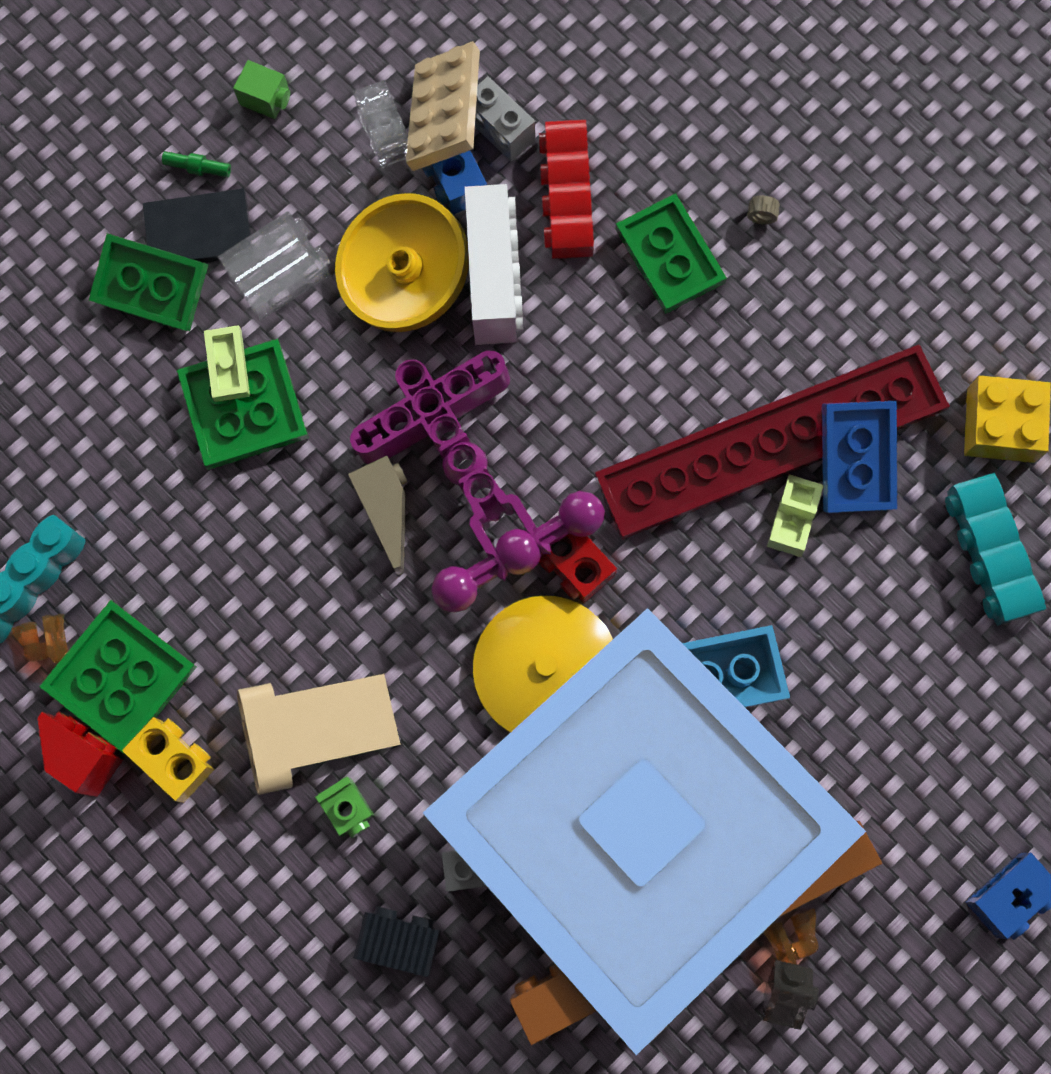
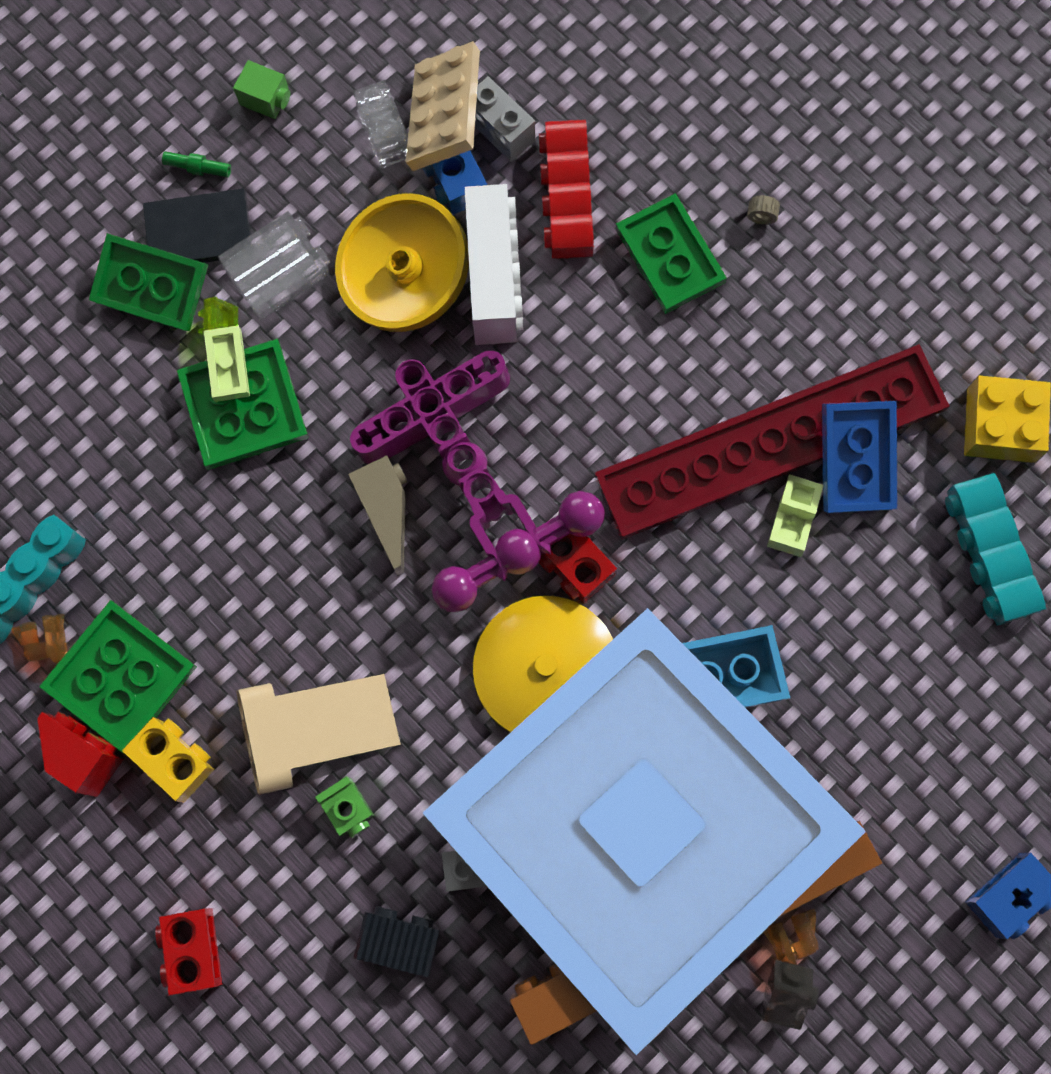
none -> red brick [155,908,223,995]
none -> clear neon green tile [198,296,238,335]

